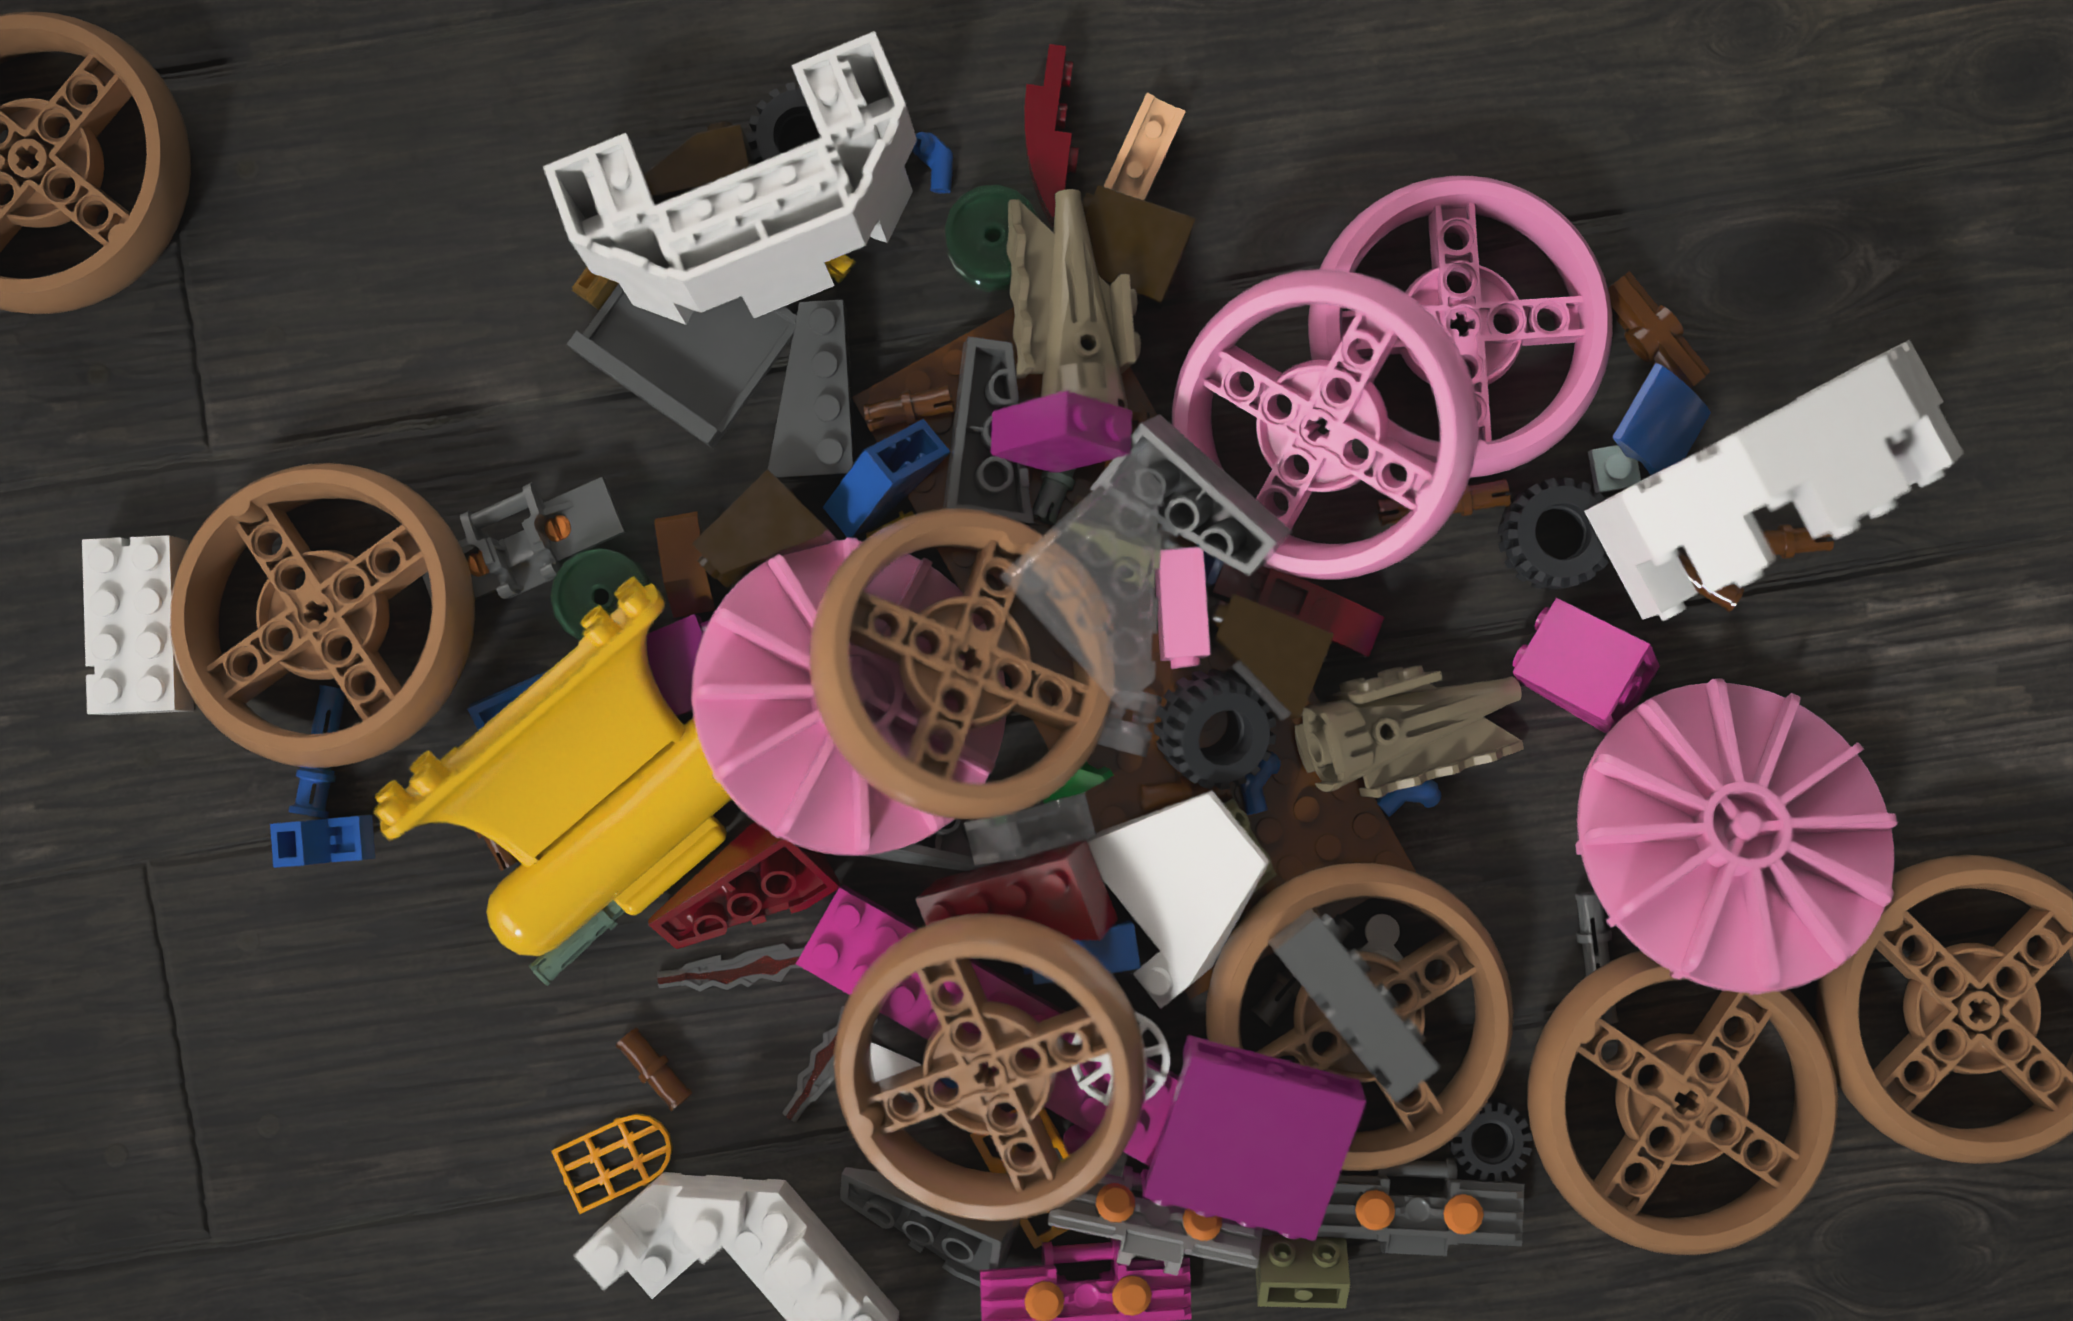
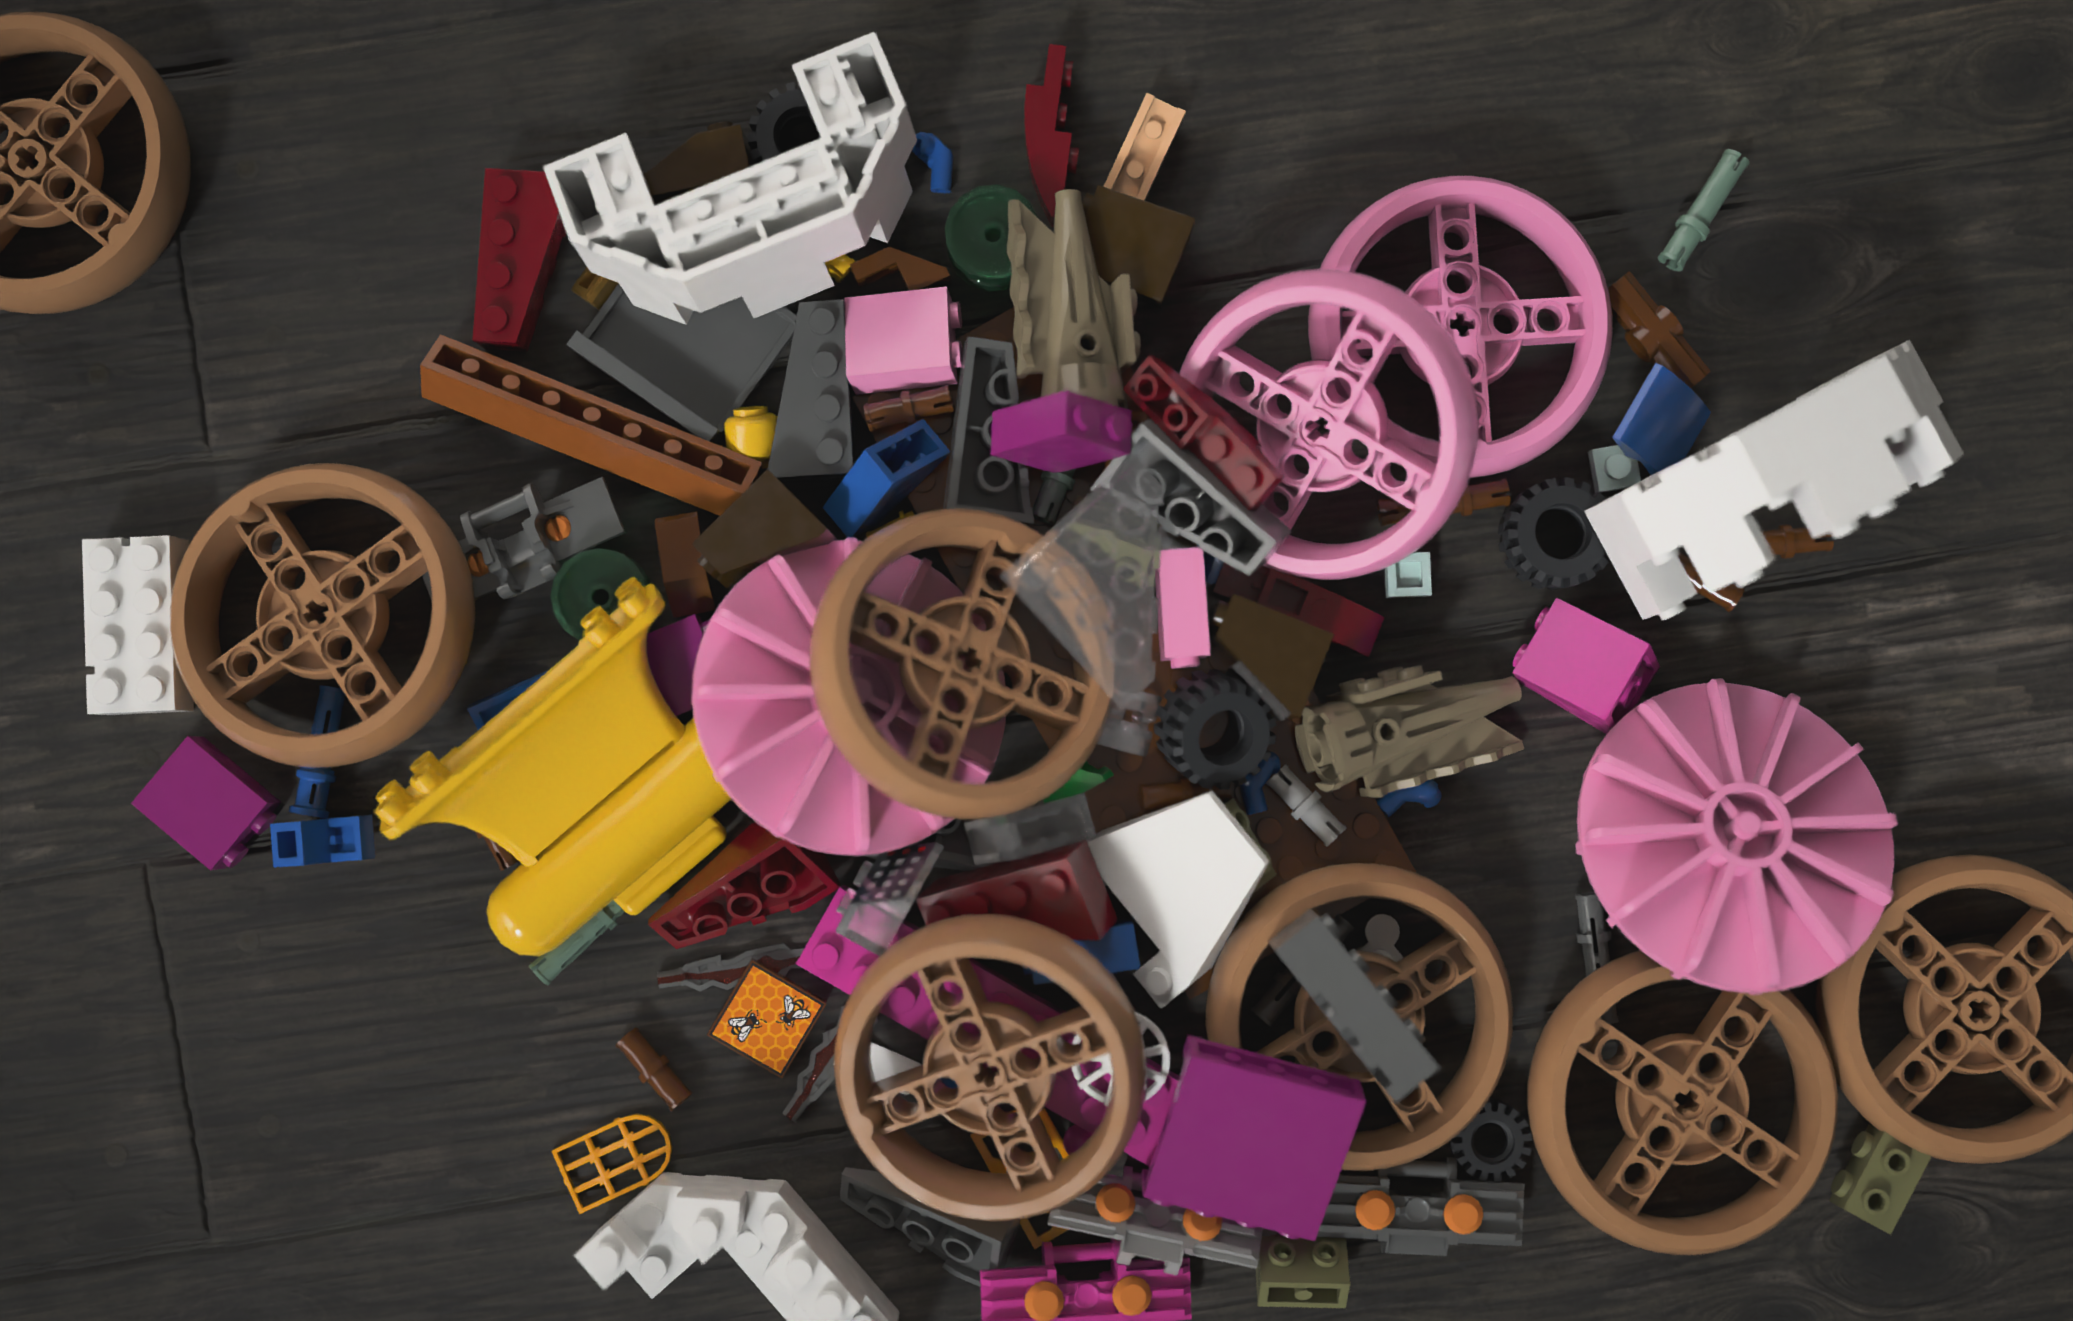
none -> magenta brick [131,736,281,871]
none -> dark orange brick [420,334,763,516]
none -> dark red wedge [473,168,567,352]
none -> tile [707,958,827,1078]
none -> yellow head [724,406,778,469]
none -> clear slope [835,842,944,956]
none -> bright pink brick [844,286,963,395]
none -> reddish brown slope [850,247,952,291]
none -> dark red slope [1123,355,1285,510]
none -> light grey pin [1266,764,1347,847]
none -> light aqua plate [1385,552,1432,598]
none -> sand green pin [1658,149,1749,271]
none -> olive brick [1829,1124,1932,1235]

